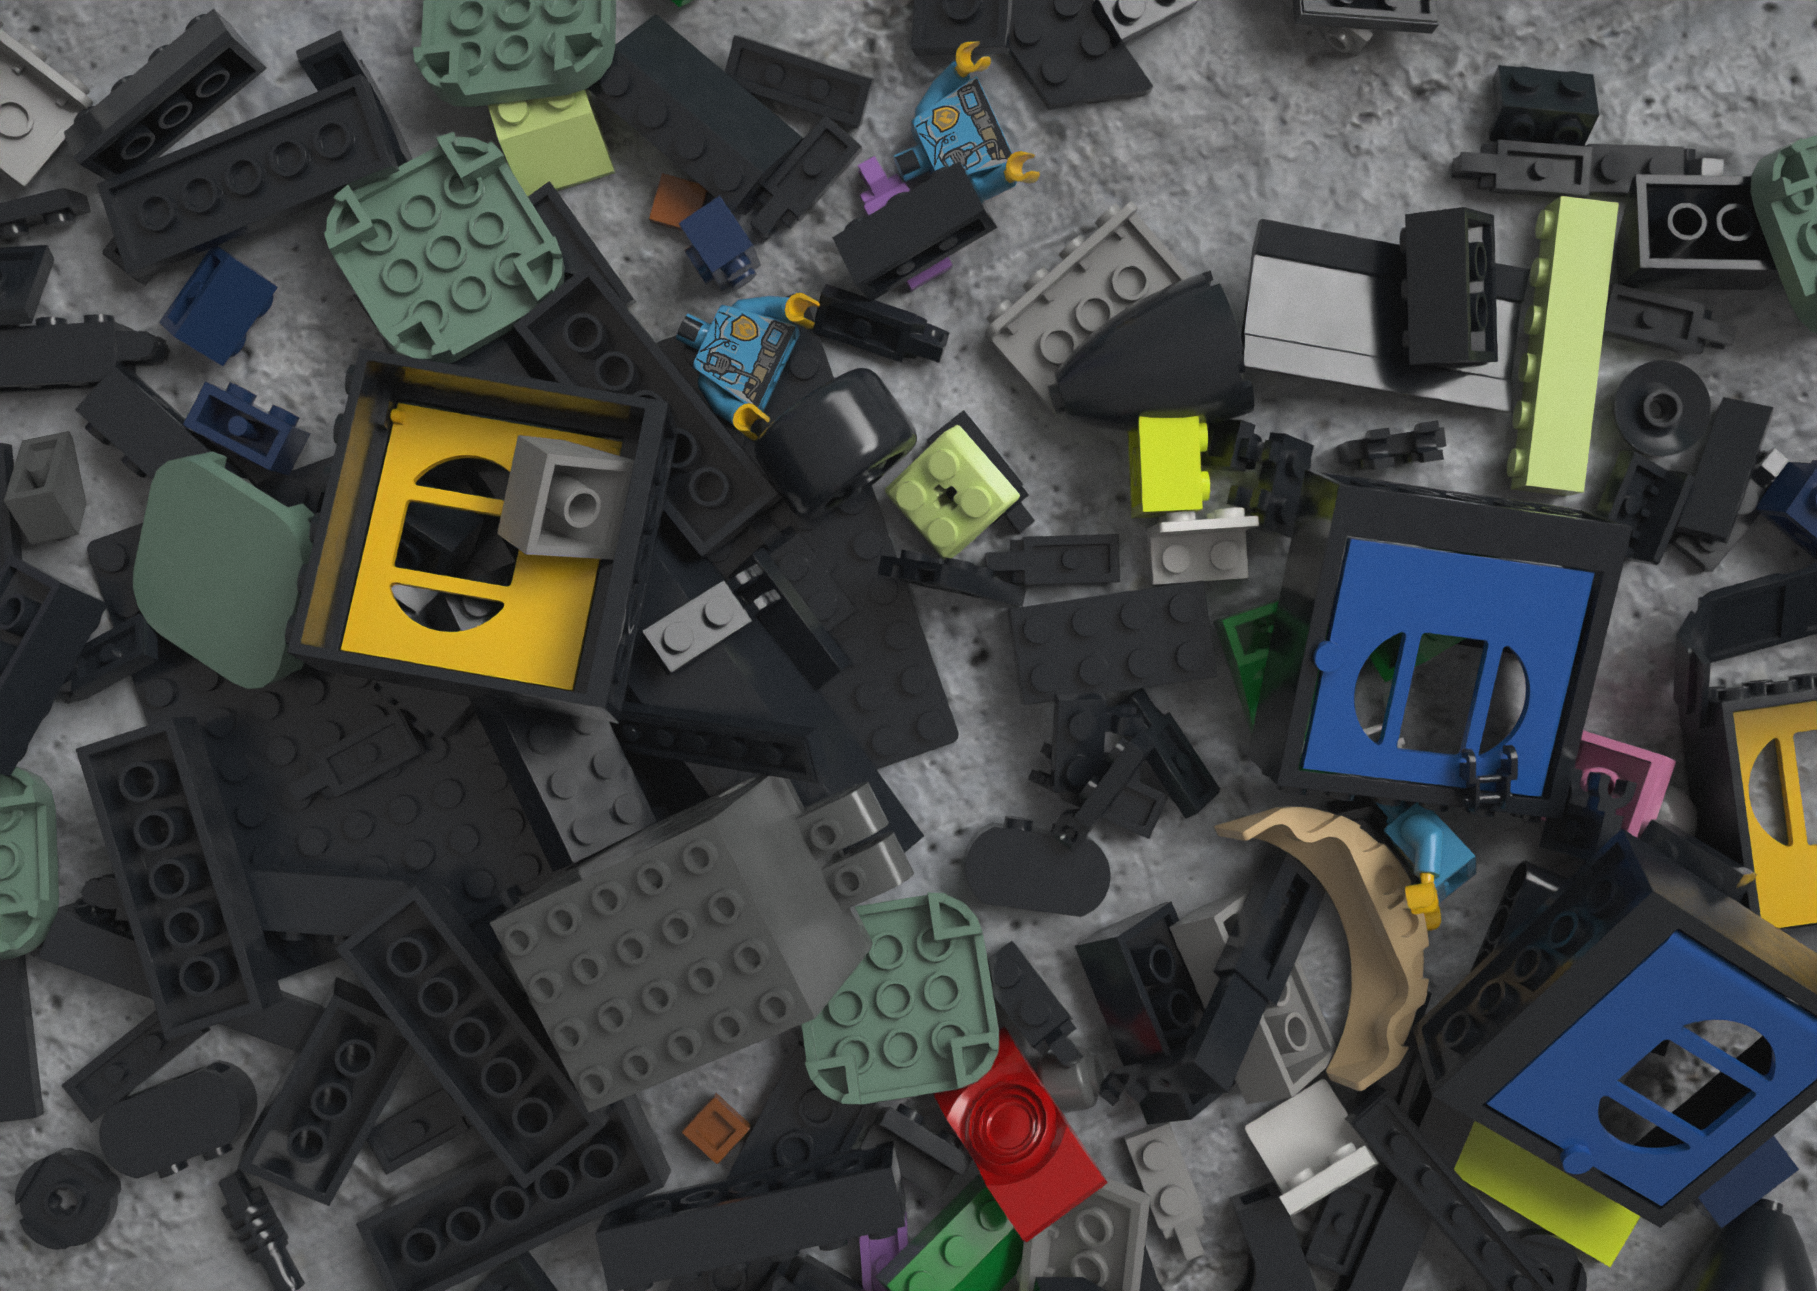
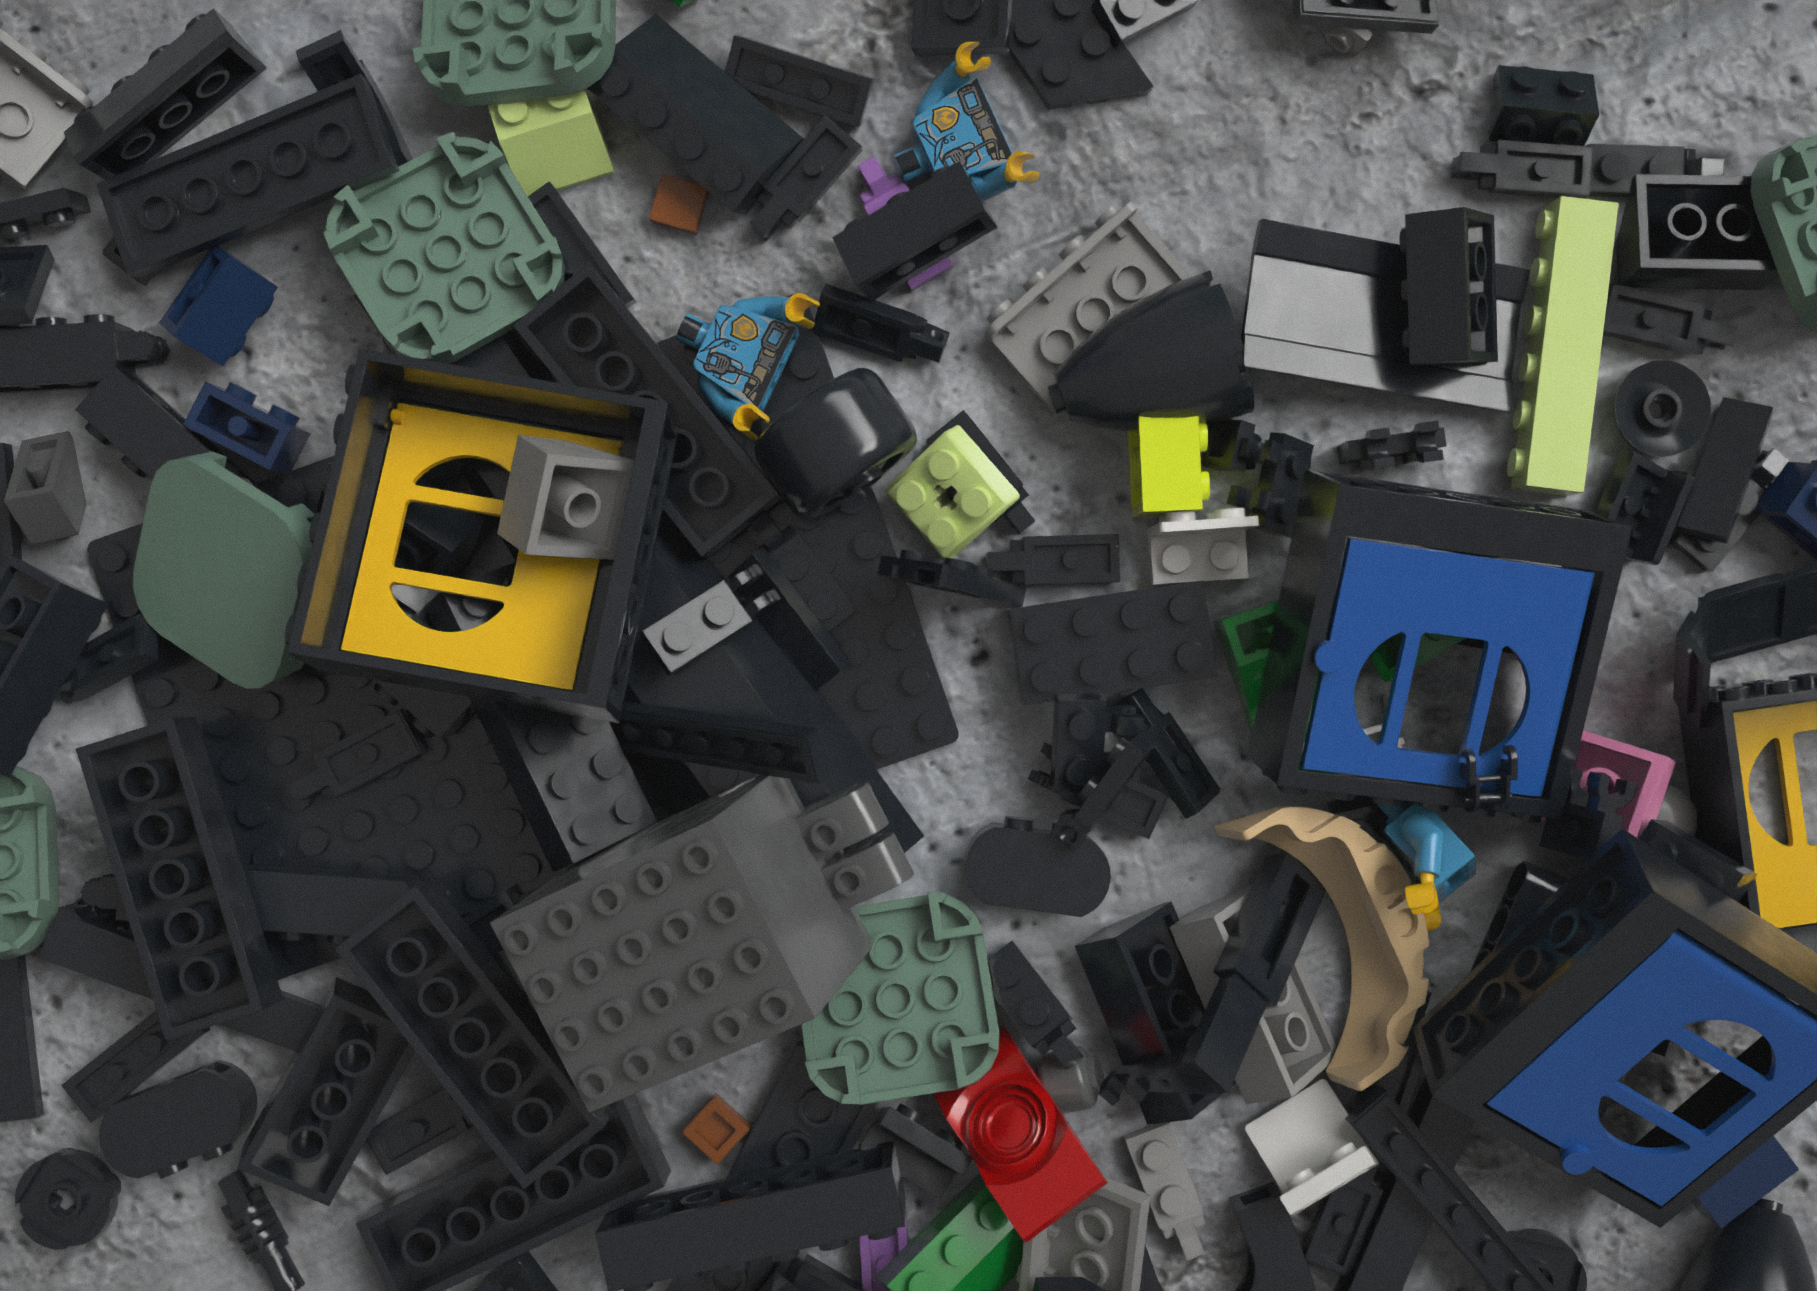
dark blue brick [679,196,761,291] -> none
neon yellow tile [1454,1121,1640,1267] -> none

